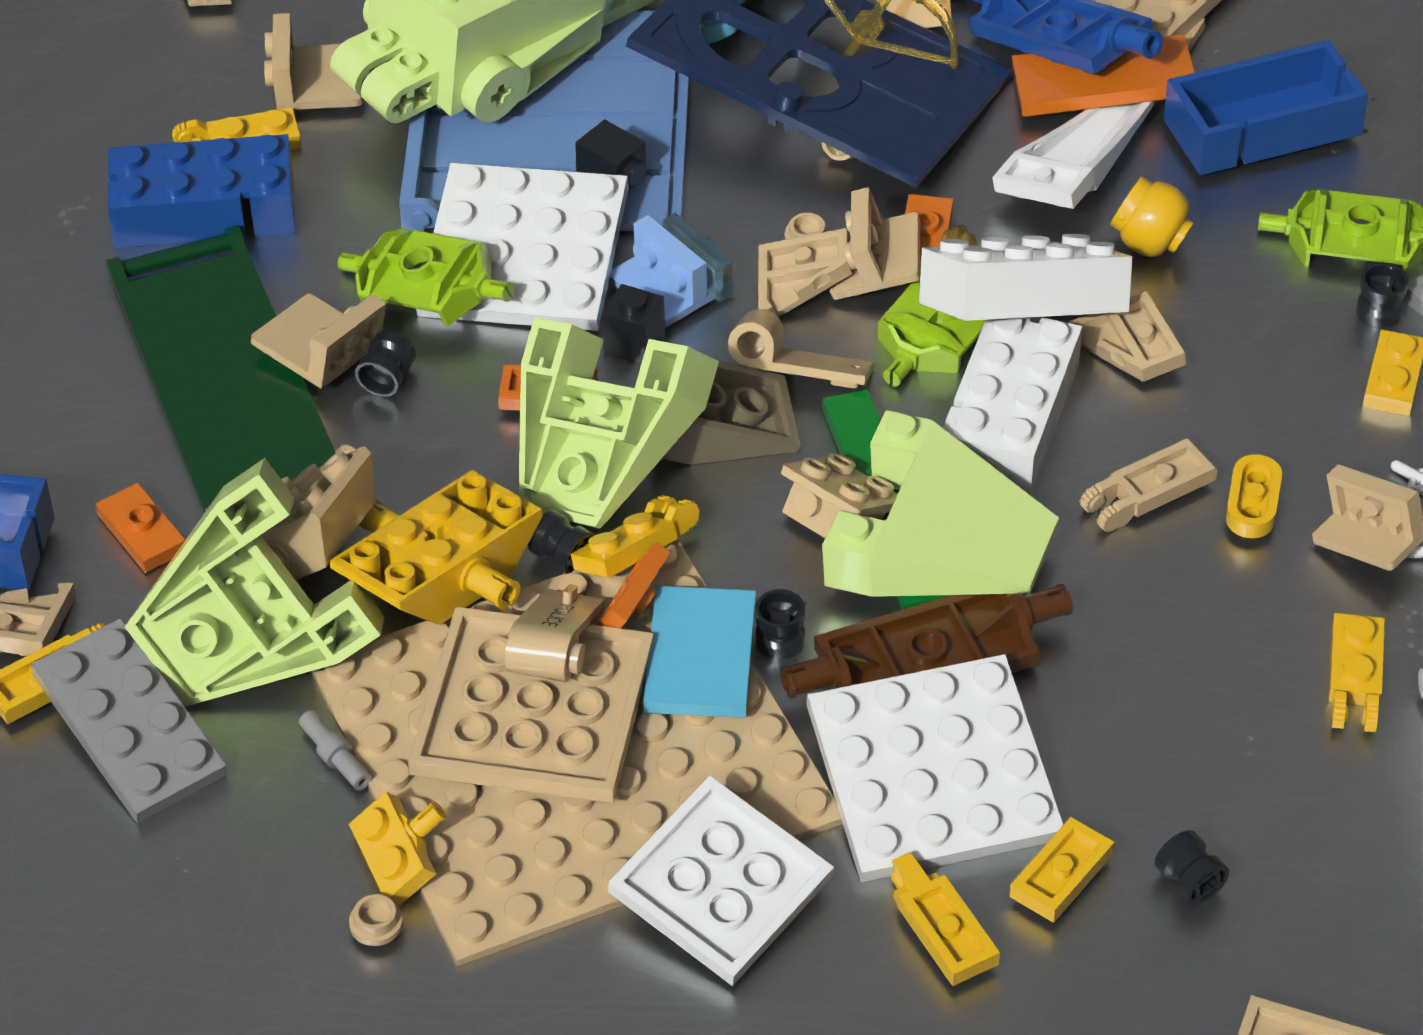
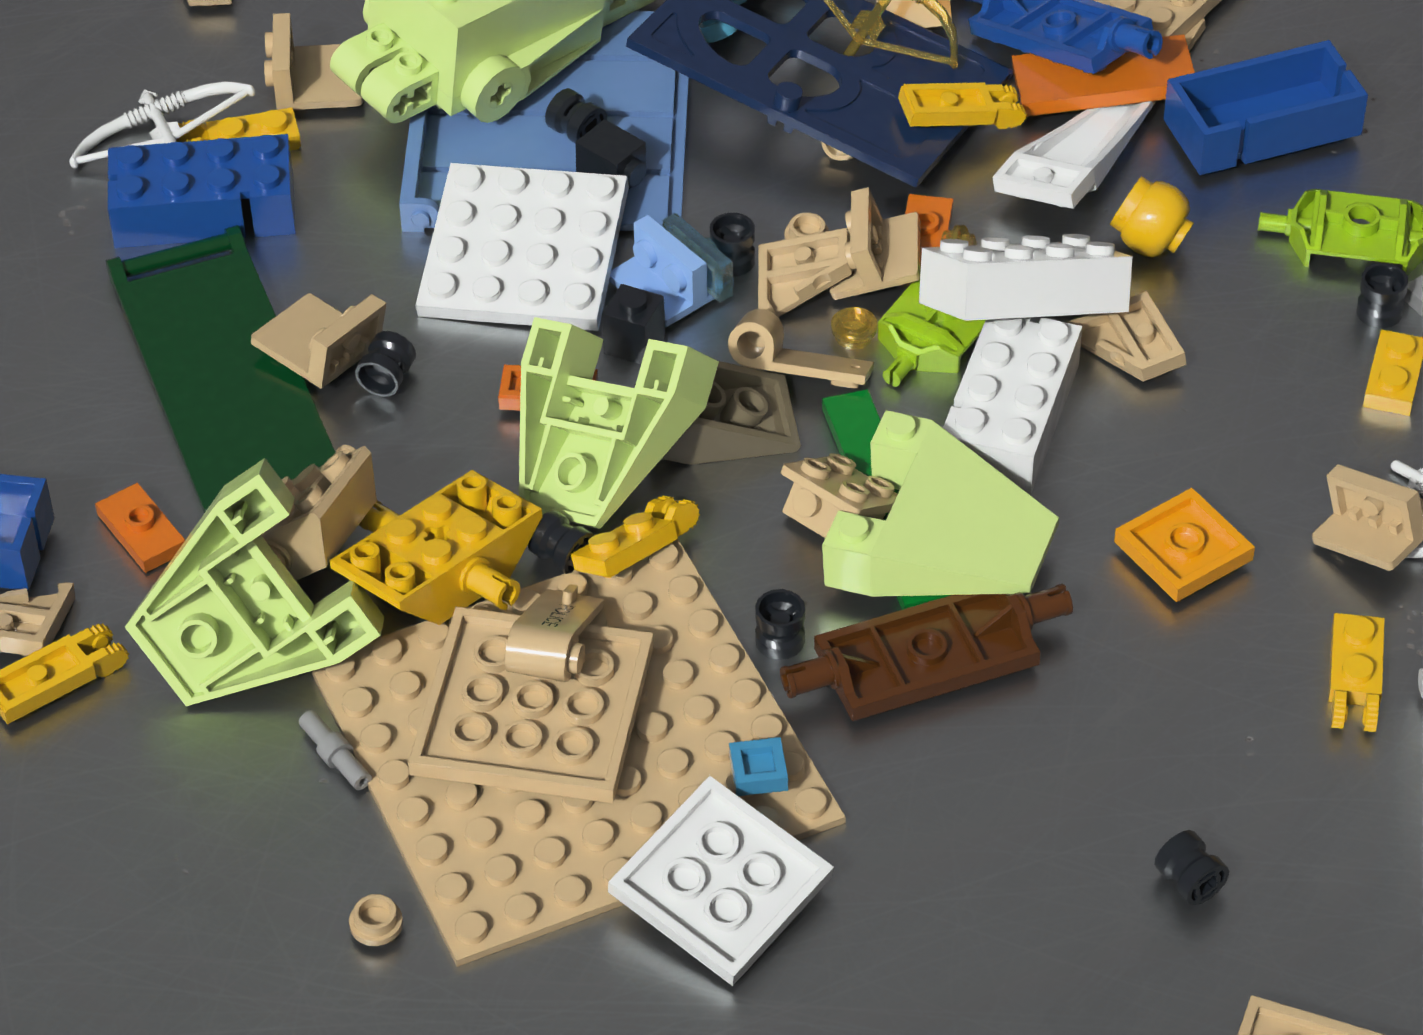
light grey plate [31,618,227,824] -> none
lime plate [338,228,514,326] -> none
yellow plate [349,791,447,907] -> none
orange plate [596,542,671,628] -> none
medium azure tile [643,586,756,718] -> none
white plate [807,654,1063,883] -> none
yellow hinge [891,852,1000,986] -> none
yellow plate [1010,817,1115,923] -> none
tan hinge [1079,438,1217,532] -> none
yellow plate [1226,454,1282,538] -> none
none -> white piece [69,81,255,169]
none -> black wheel [545,88,607,143]
none -> black wheel [710,213,755,277]
none -> dark azure plate [729,737,788,796]
none -> clear yellow plate [831,307,877,350]
none -> yellow hinge [898,82,1027,129]
none -> light orange plate [1114,488,1255,602]

